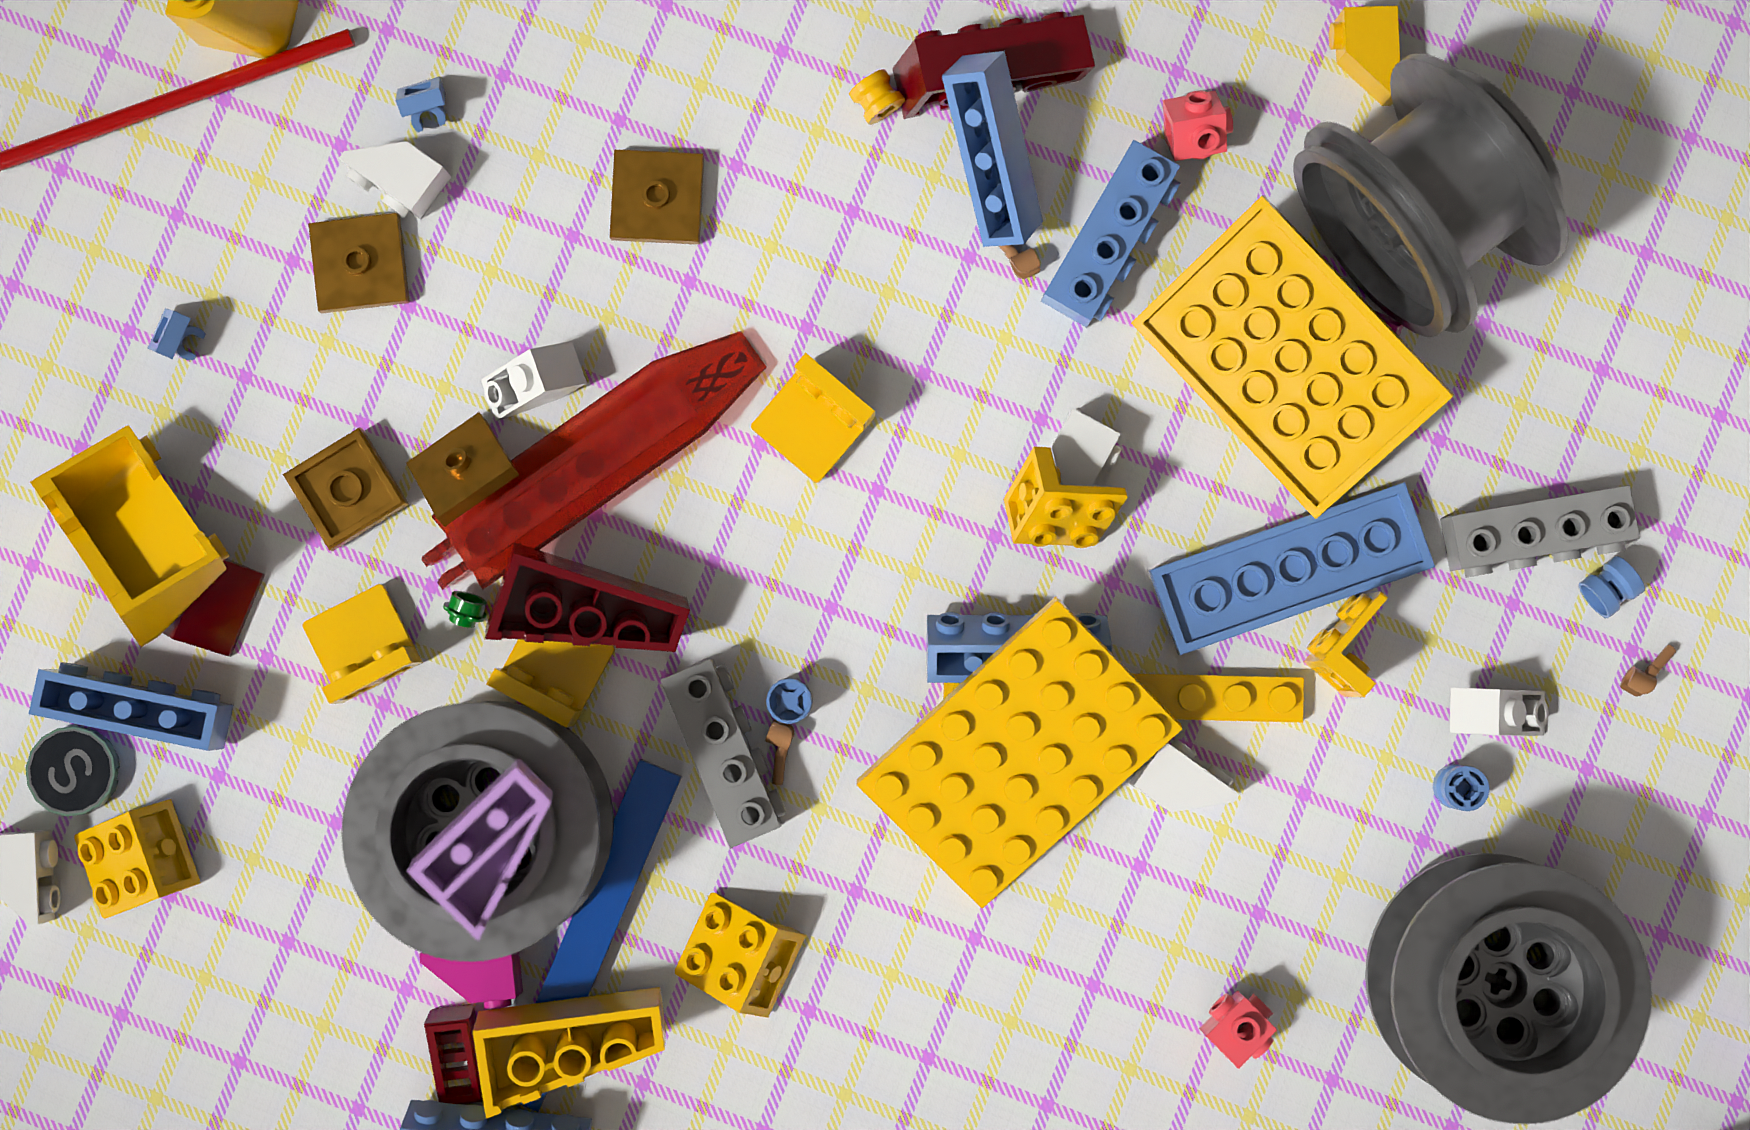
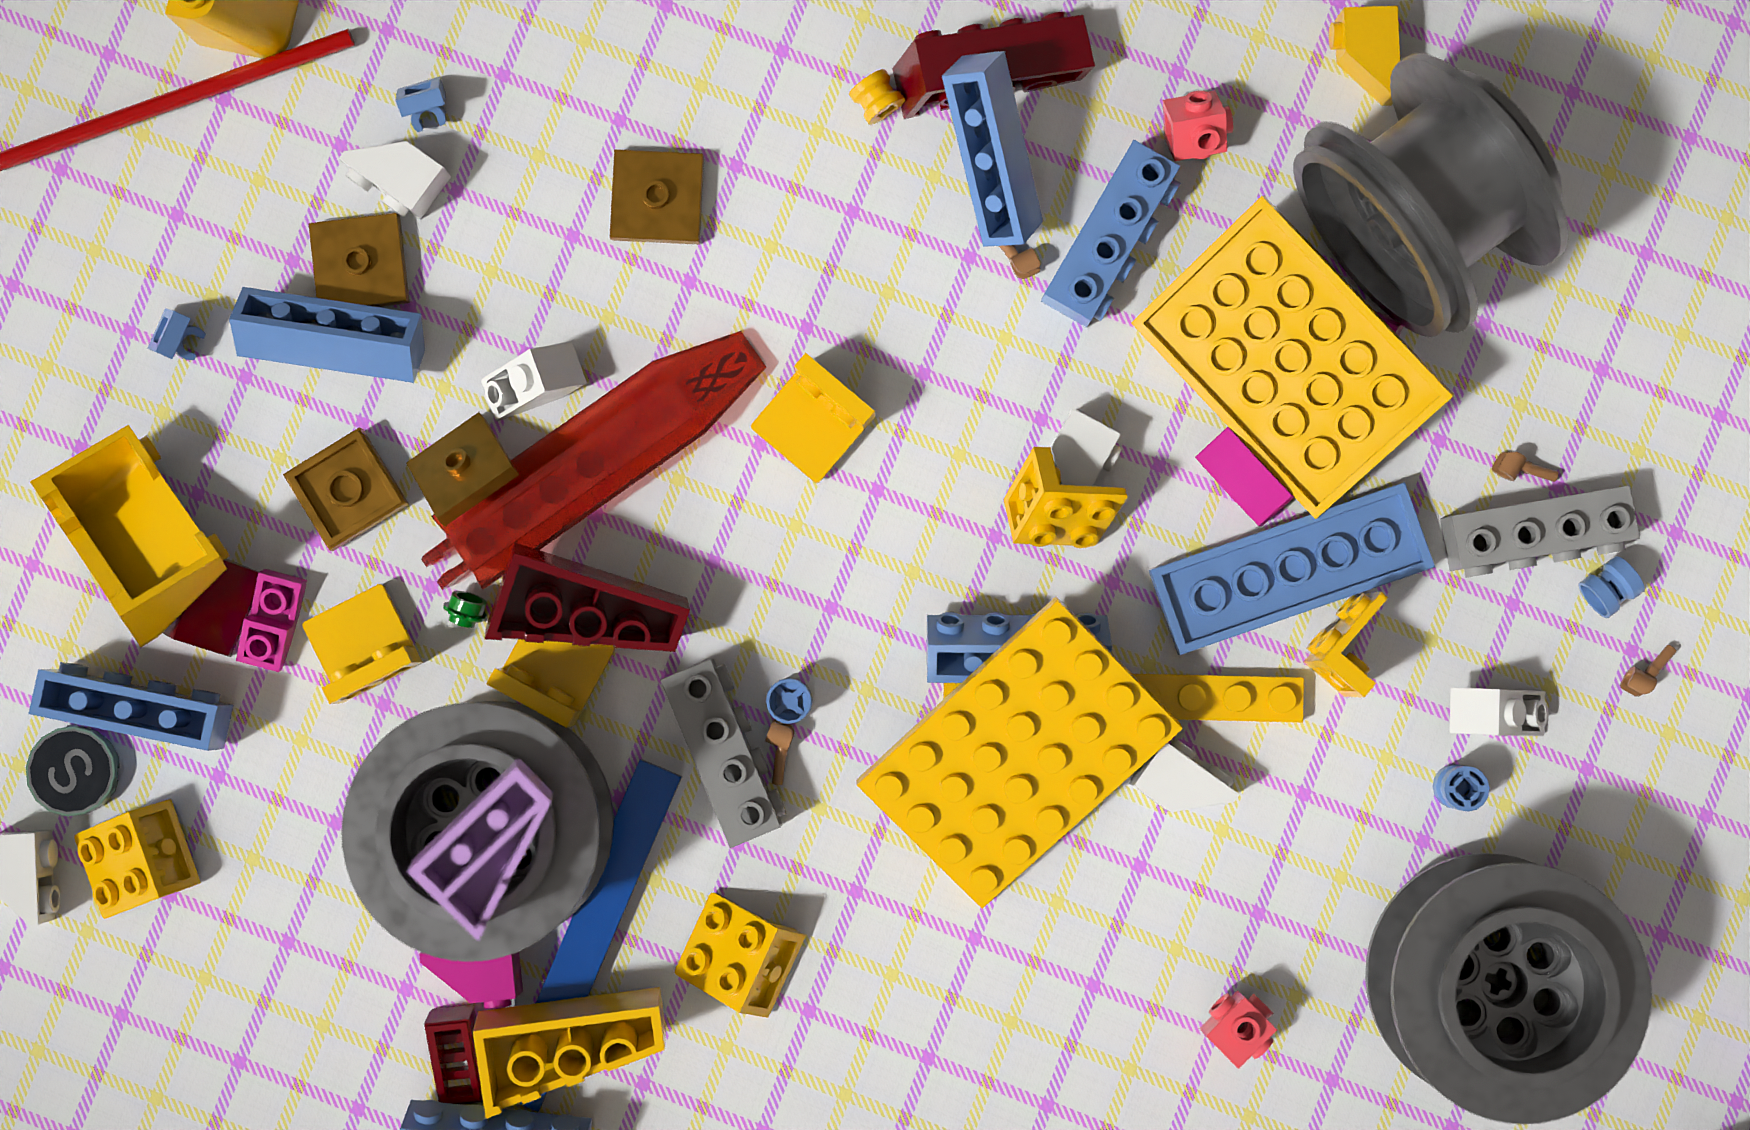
none -> medium blue brick [229,287,425,383]
none -> dark pink slope [236,568,307,672]
none -> dark pink slope [1195,427,1294,527]
none -> medium nougat hand [1492,452,1558,482]

